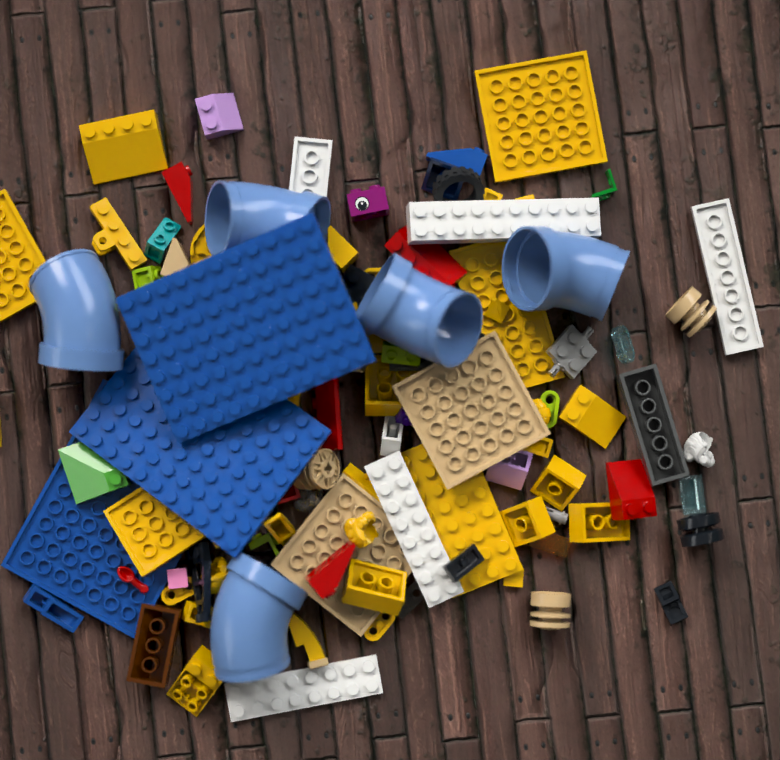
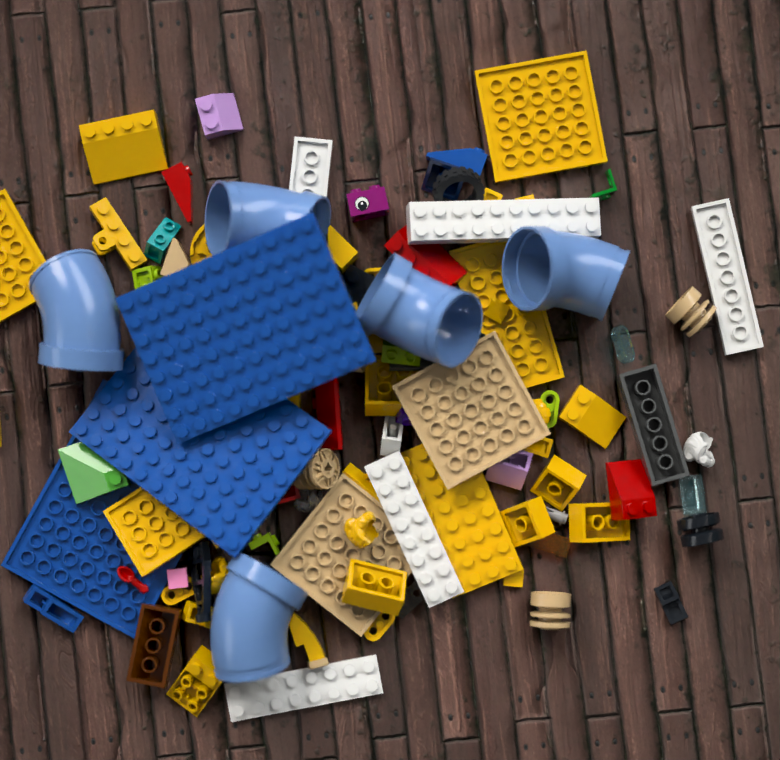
yellow slope [263,512,296,547] -> none
red slope [304,541,356,599] -> none
black plate [442,544,485,583] -> none
light grey plate [546,324,597,379] -> none

